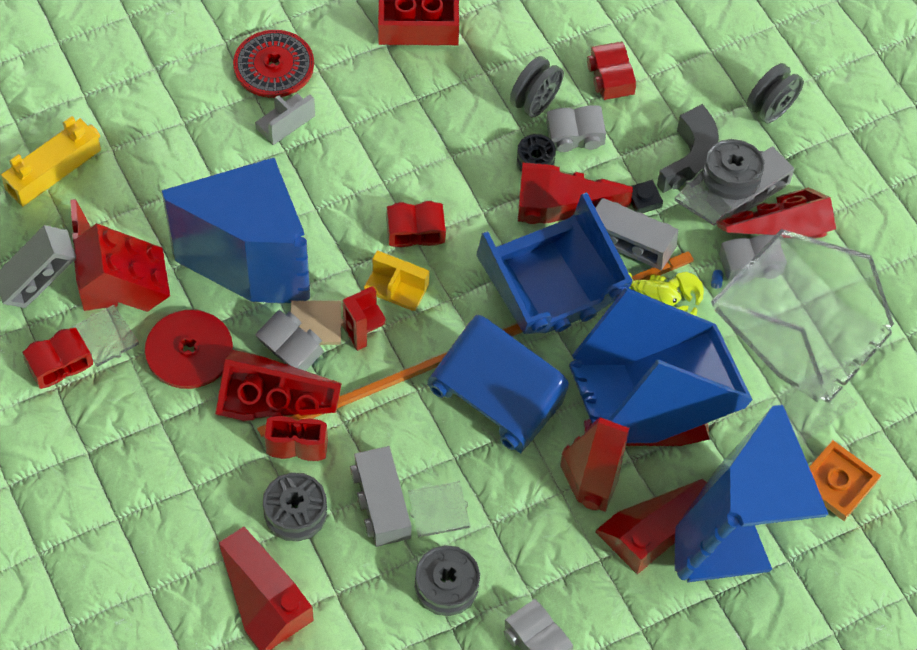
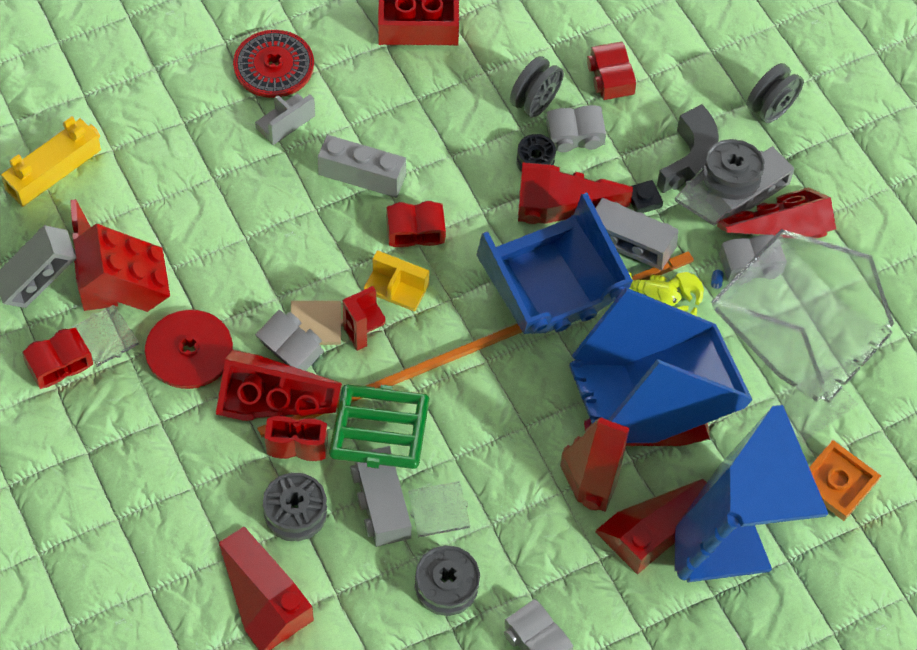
blue windscreen [161,158,310,303] -> none
blue windscreen [427,315,569,454] -> none
none -> light grey brick [318,135,406,198]
none -> green bar [329,384,430,469]

